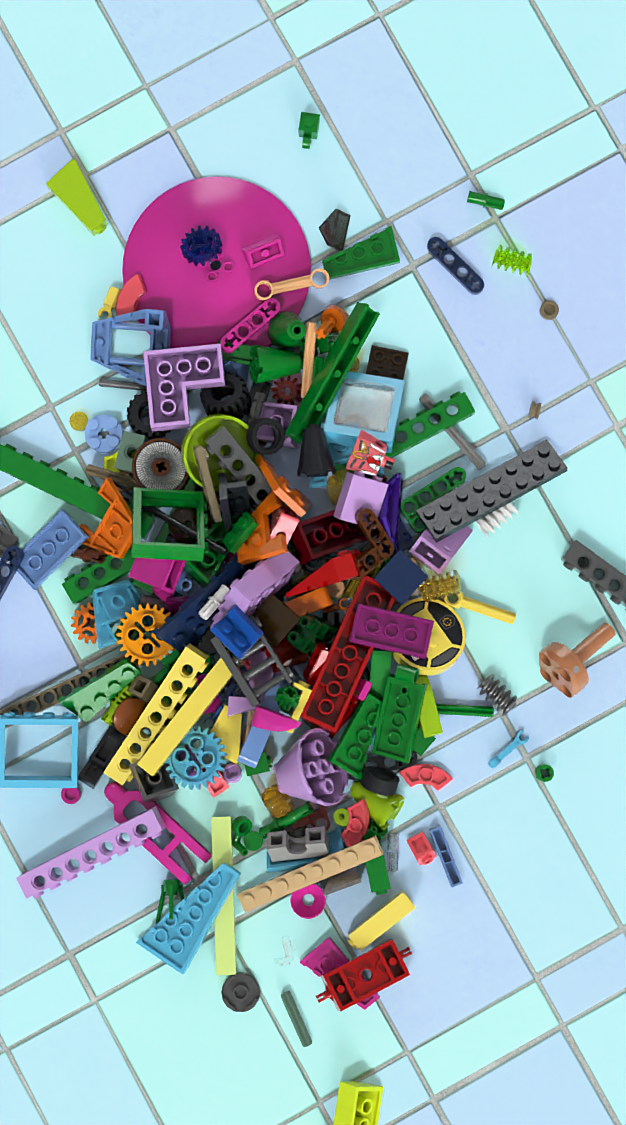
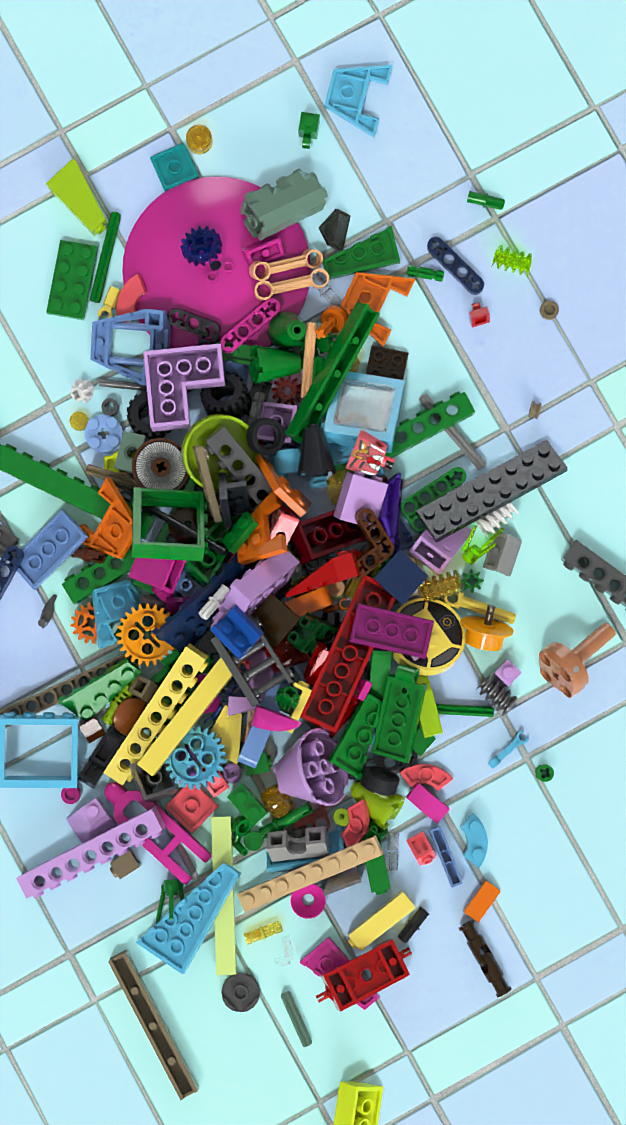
none -> dark grey bar [38,594,57,629]
none -> green plate [46,240,98,321]
none -> lavender slope [66,797,117,843]
none -> white gear [71,378,94,403]
none -> slope [79,717,105,744]
none -> green axle [90,212,121,303]
none -> dark grey bush [101,398,119,417]
none -> dark tan tile [108,949,200,1101]
none -> dark tan brick [109,850,142,879]
none -> teal tile [150,143,199,192]
none -> coral tile [164,785,219,834]
none -> black beam [167,308,221,346]
none -> clear yellow wheel [186,125,213,155]
none -> green brick [227,782,269,826]
none -> sand green brick [240,169,328,240]
none -> clear yellow axle [244,921,283,945]
none -> light nougat piece [249,248,323,281]
none -> medium azure brick [270,448,305,477]
none -> clear axle [312,273,342,306]
none -> medium azure wing [324,65,393,138]
none -> orange wing [340,272,416,348]
none -> black axle [398,906,430,943]
none -> dark pink slope [406,782,450,824]
none -> green axle [407,265,444,282]
none -> dark brown piece [458,920,512,998]
none -> green gear [459,569,484,594]
none -> light orange piece [460,604,514,651]
none -> medium azure brick [460,812,488,868]
none -> clear neon green plant [461,526,504,564]
none -> orange slope [463,880,501,923]
none -> tile [469,302,490,328]
none -> light grey panel [483,532,522,577]
none -> lavender brick [493,659,522,687]

